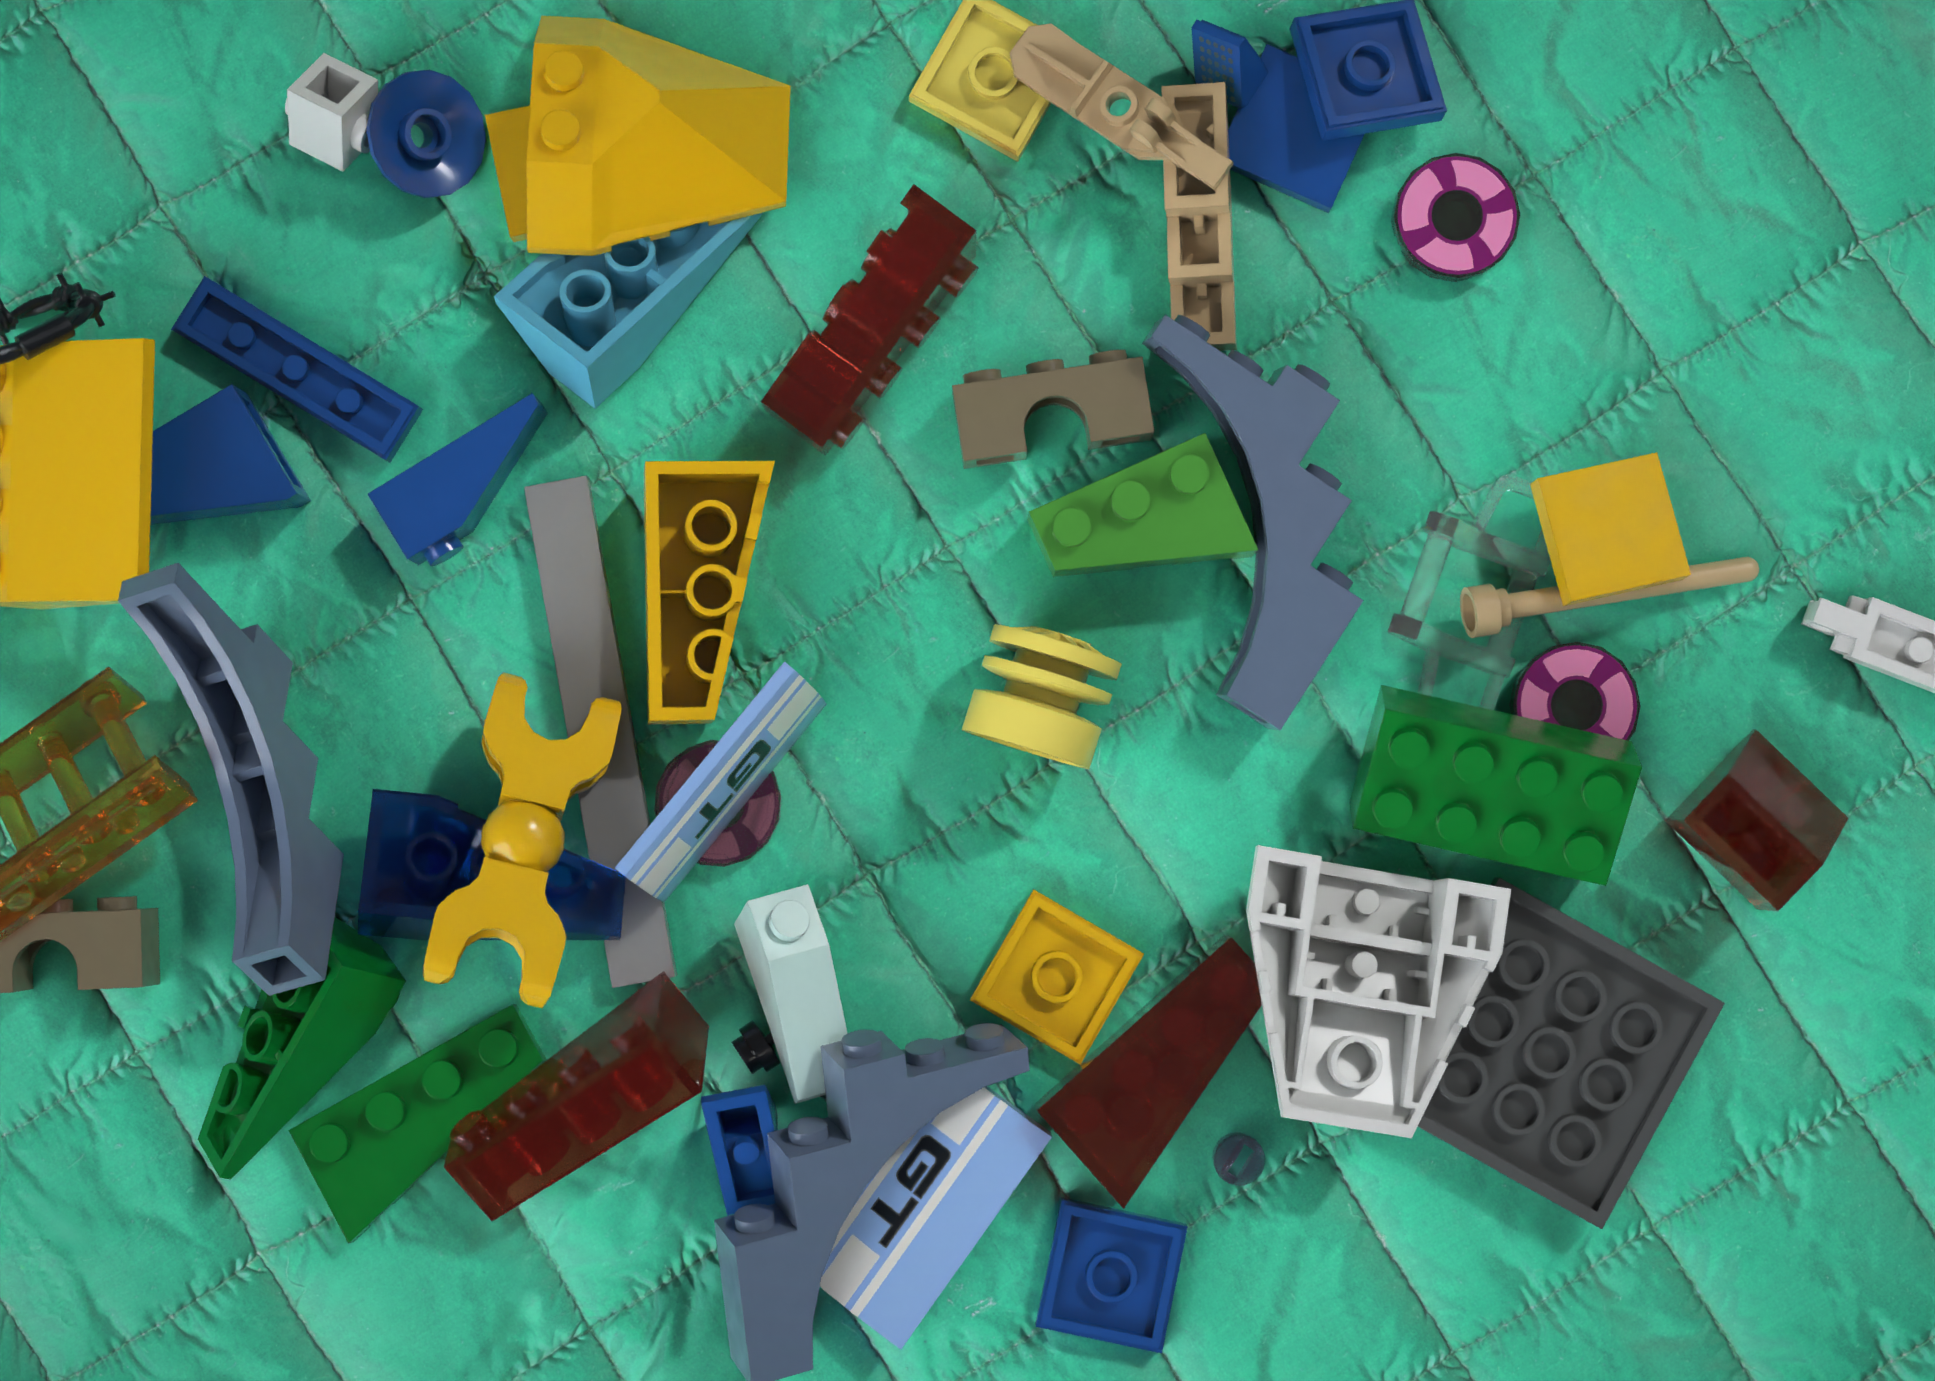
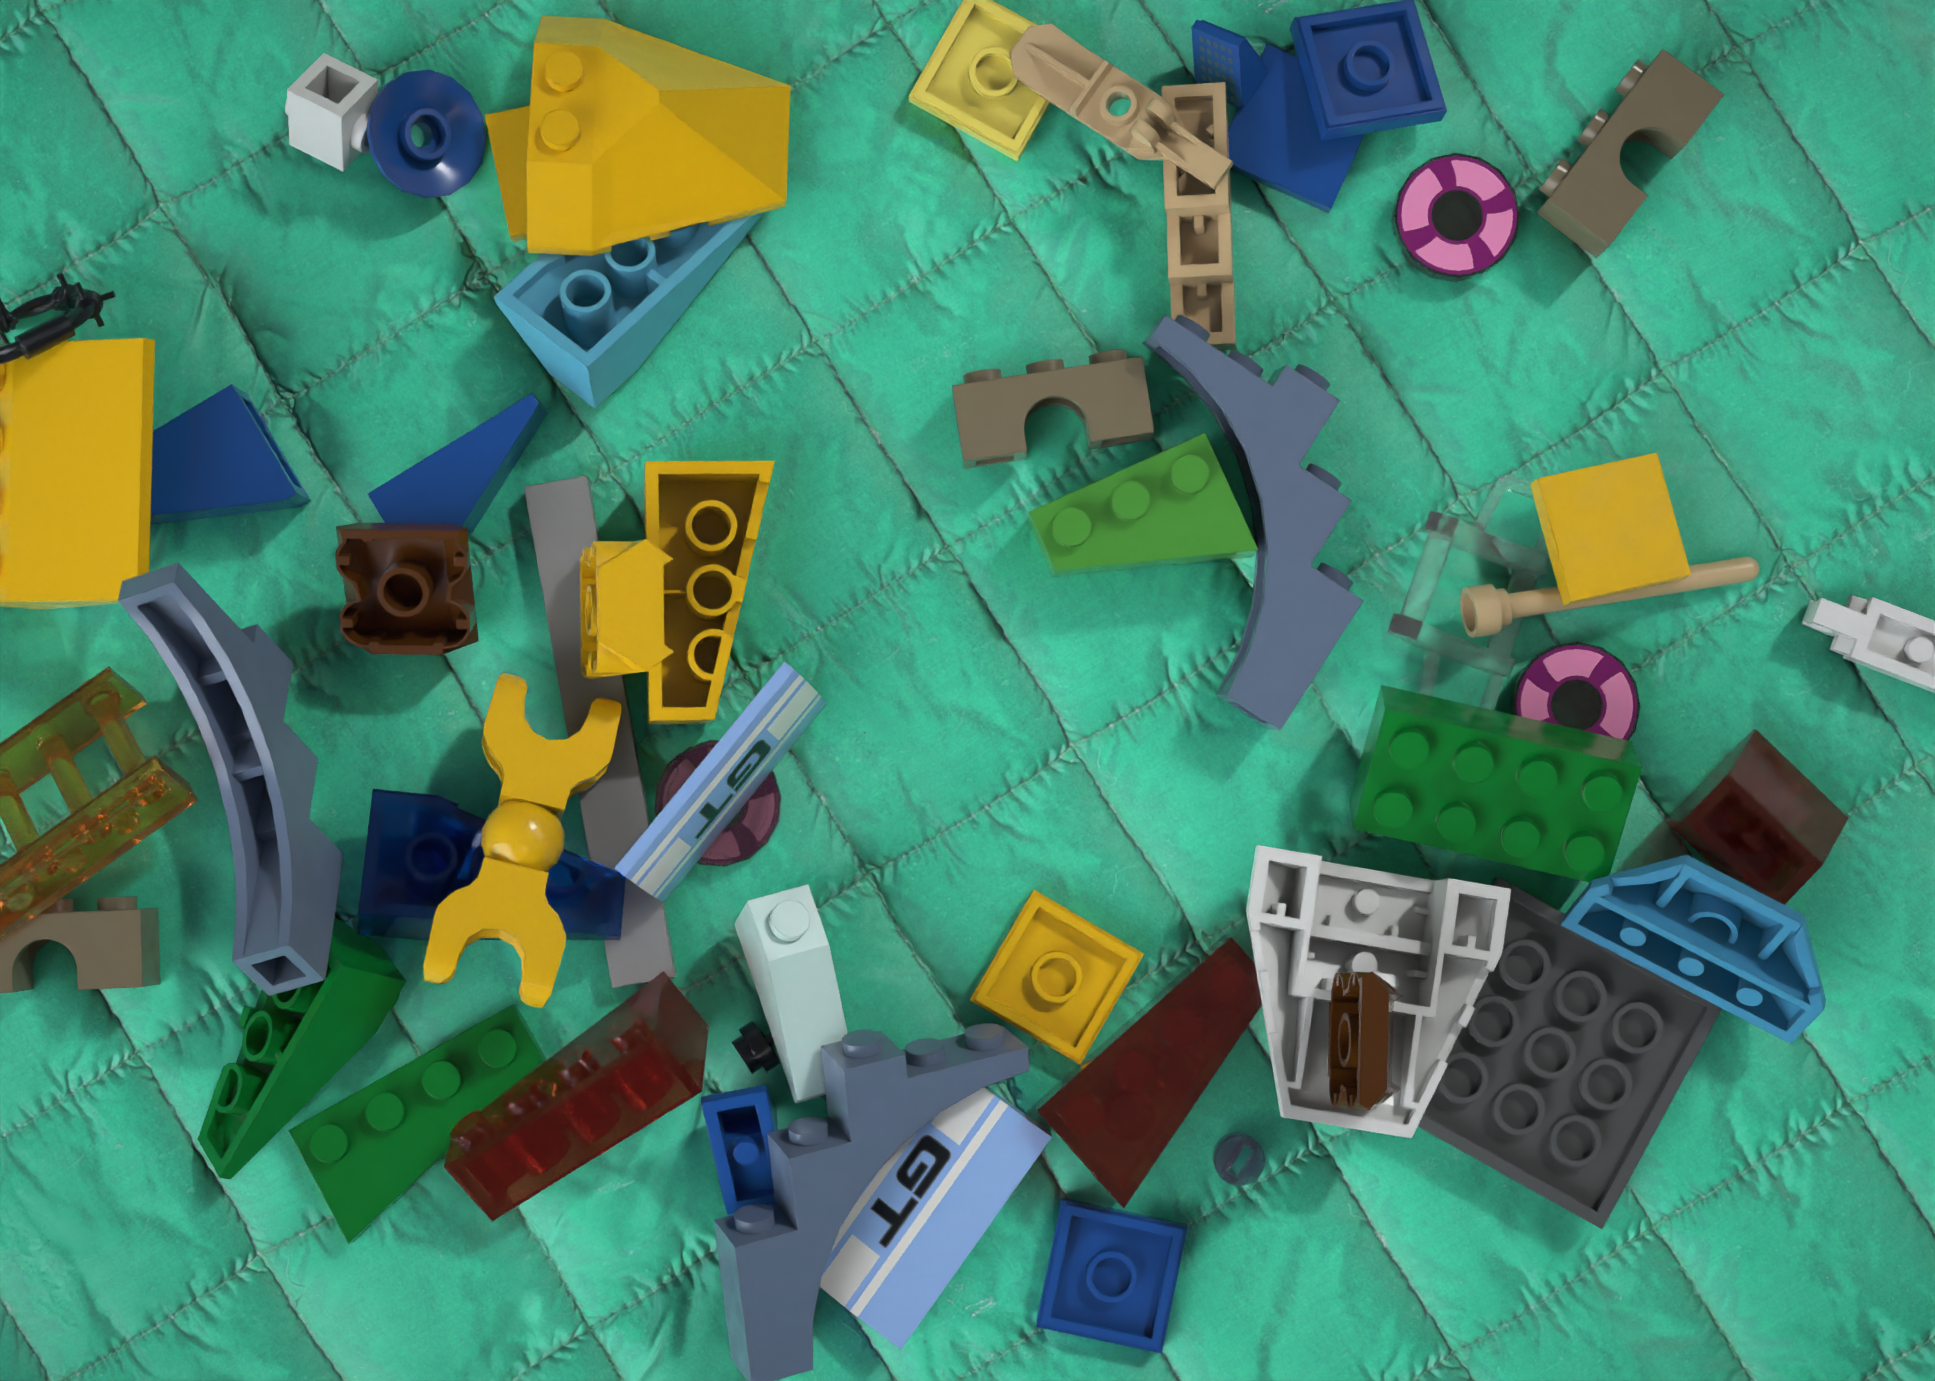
blue tile [171,276,423,463] -> none
clear red wedge [761,184,979,456] -> none
light yellow wheel [962,624,1122,769] -> none
none -> reddish brown slope [336,522,479,655]
none -> yellow slope [579,539,674,679]
none -> reddish brown slope [1327,972,1403,1110]
none -> dark tan arch [1536,49,1724,258]
none -> dark azure wedge [1561,855,1826,1044]

